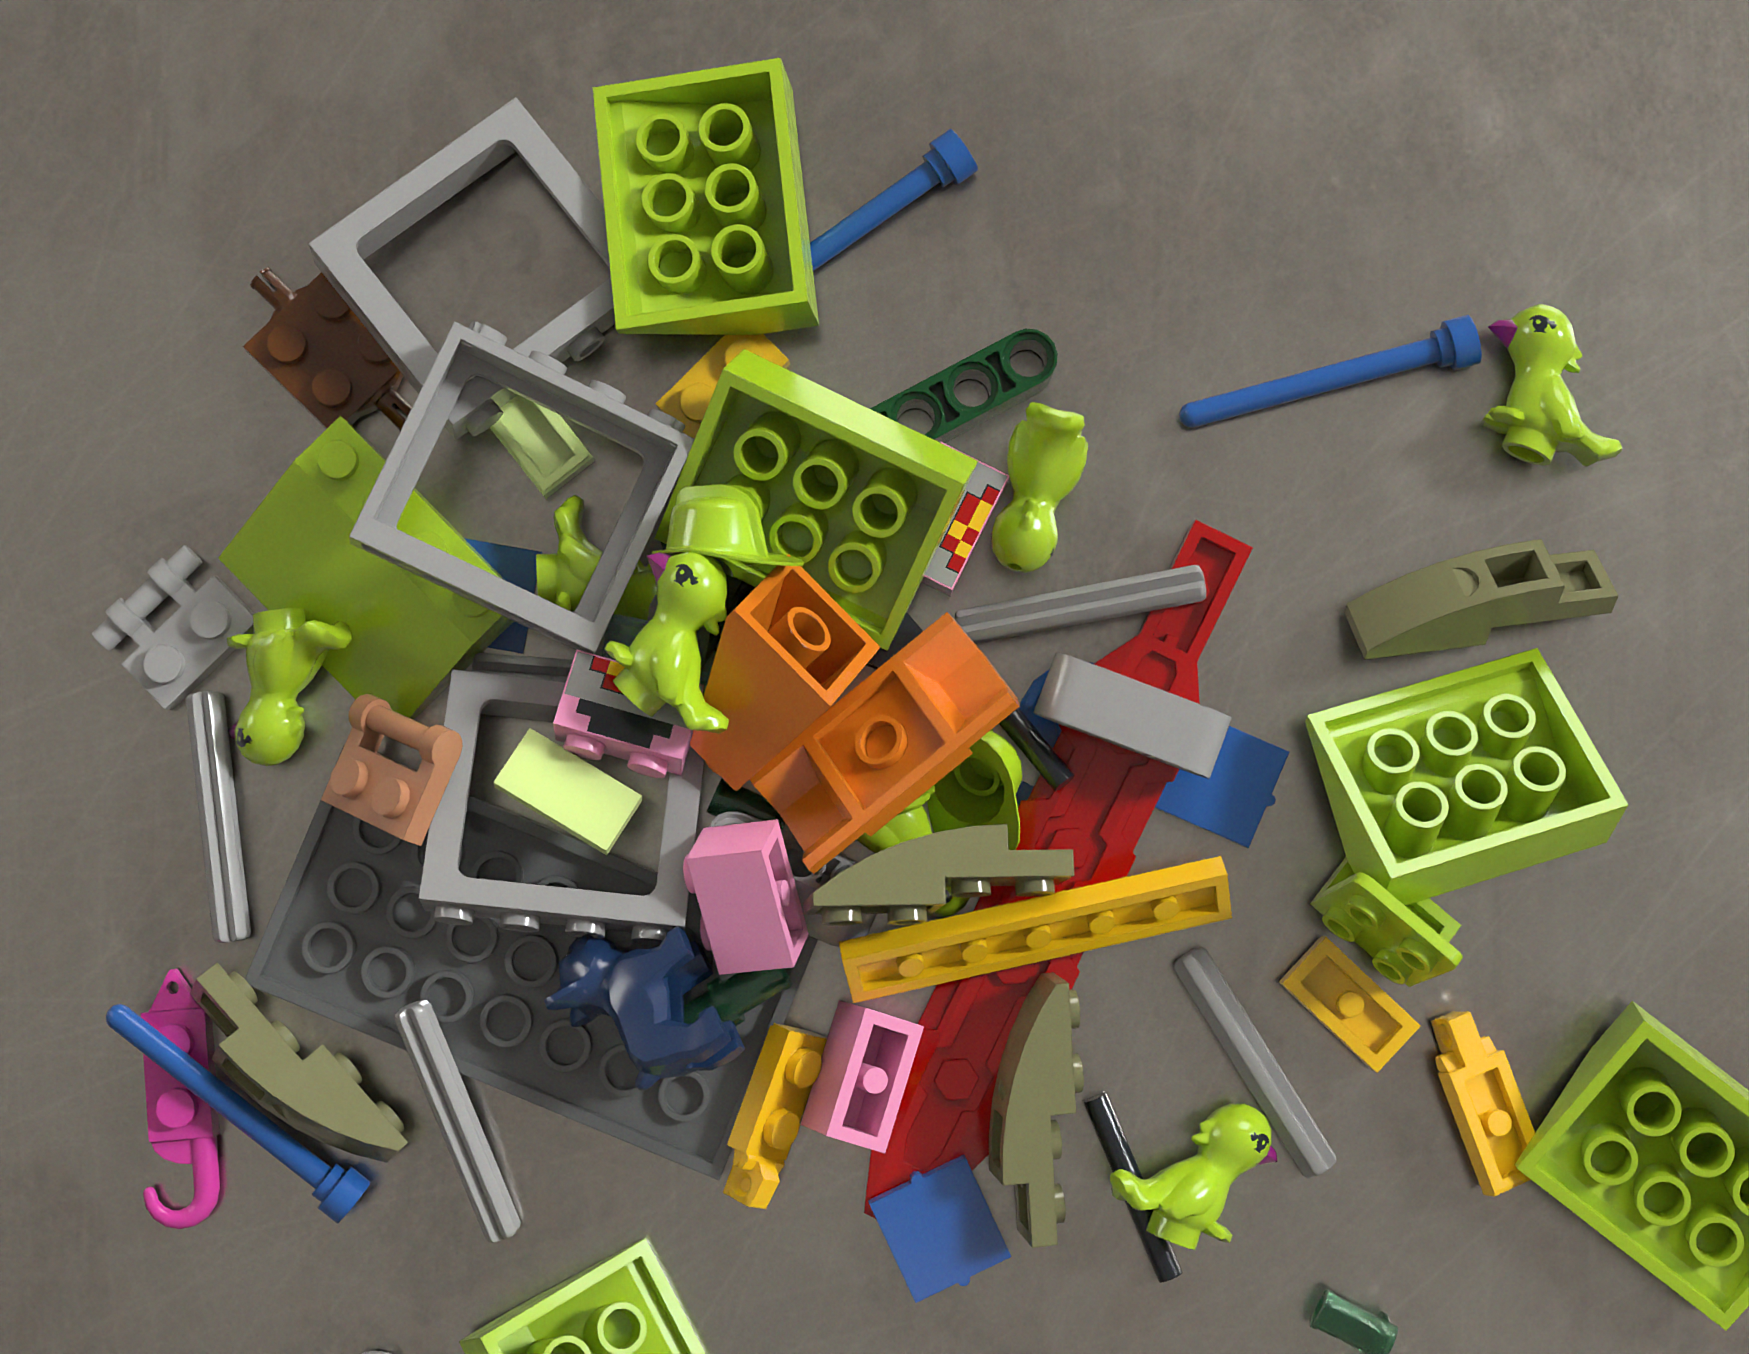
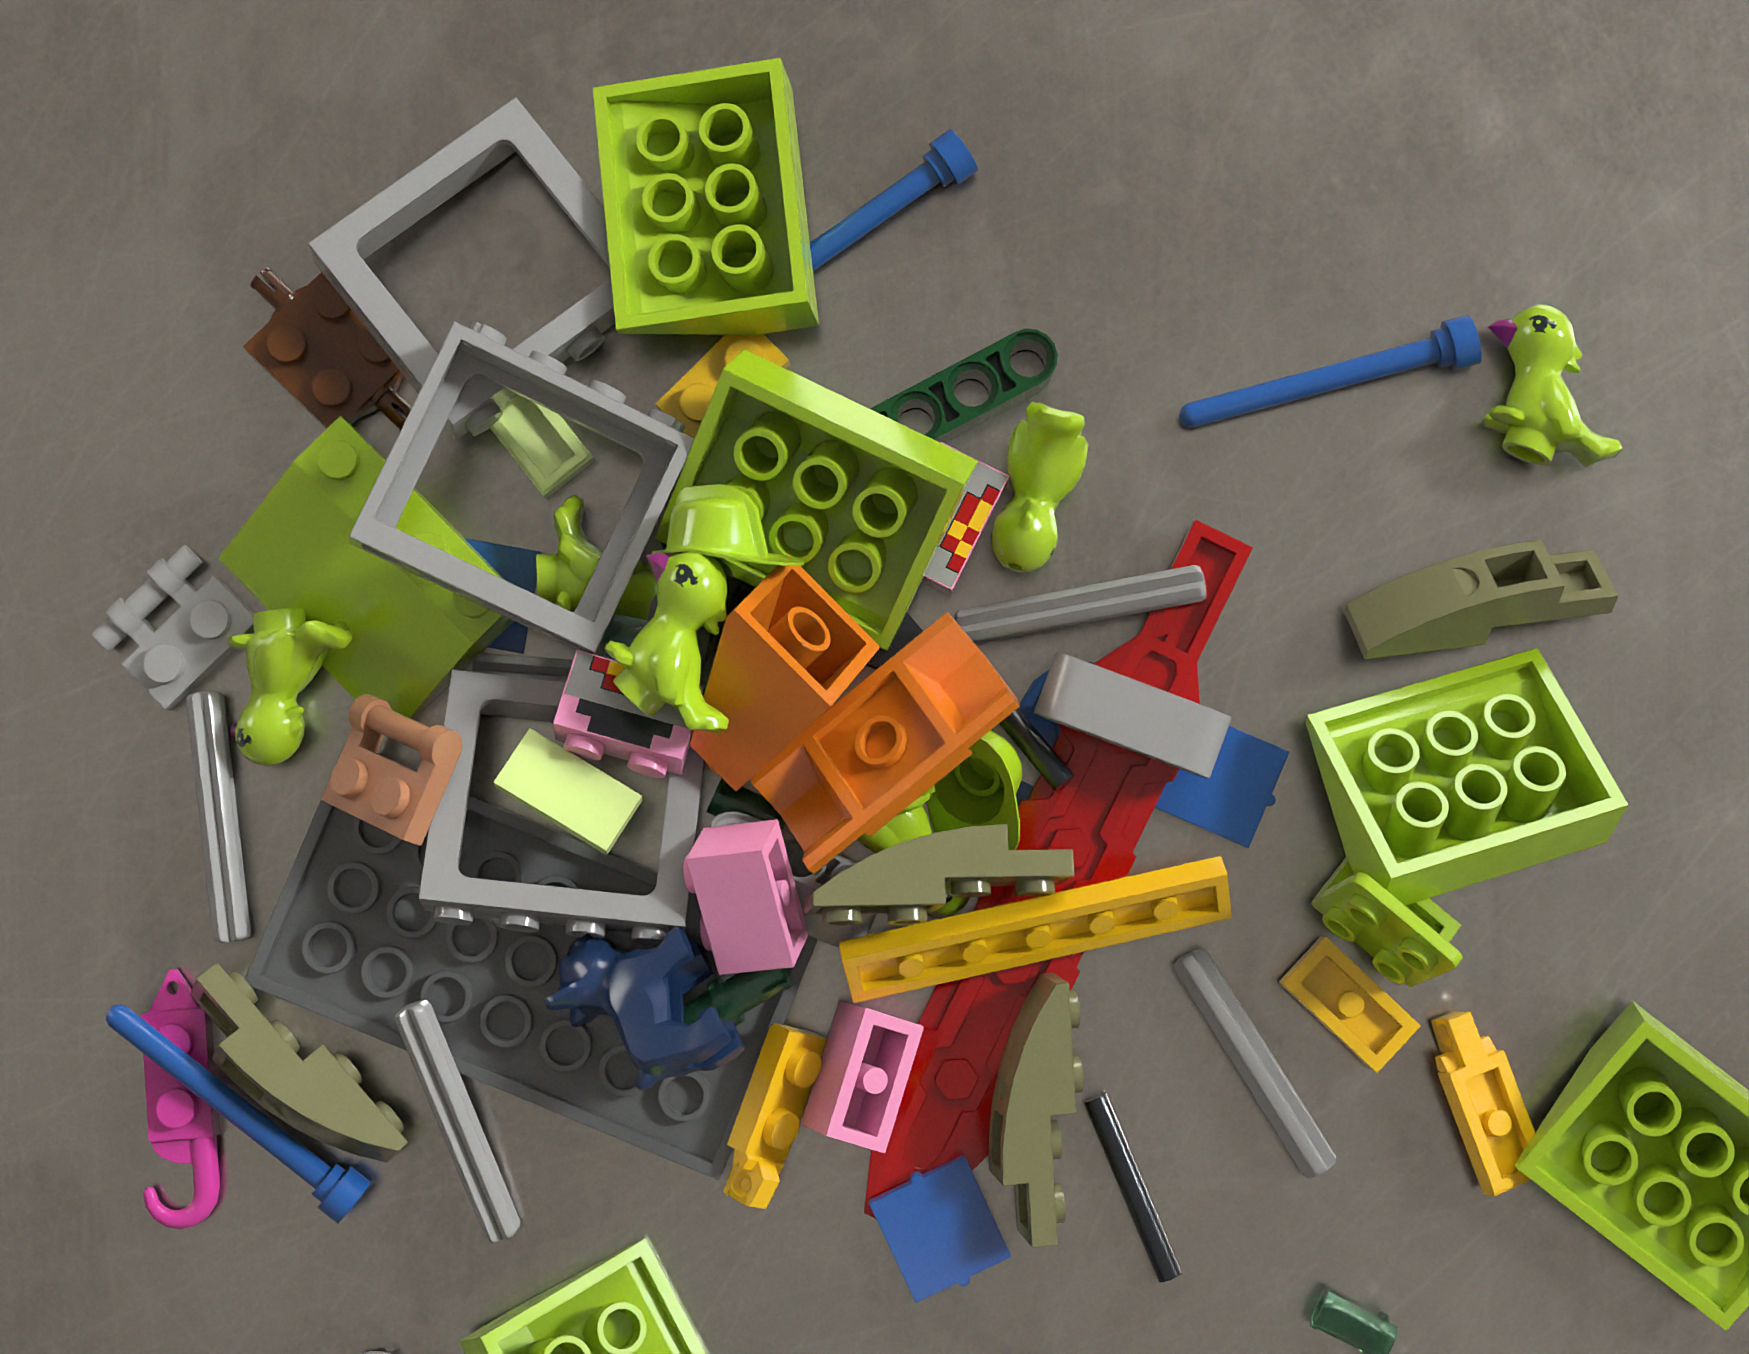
lime animal [1110,1104,1277,1250] -> none

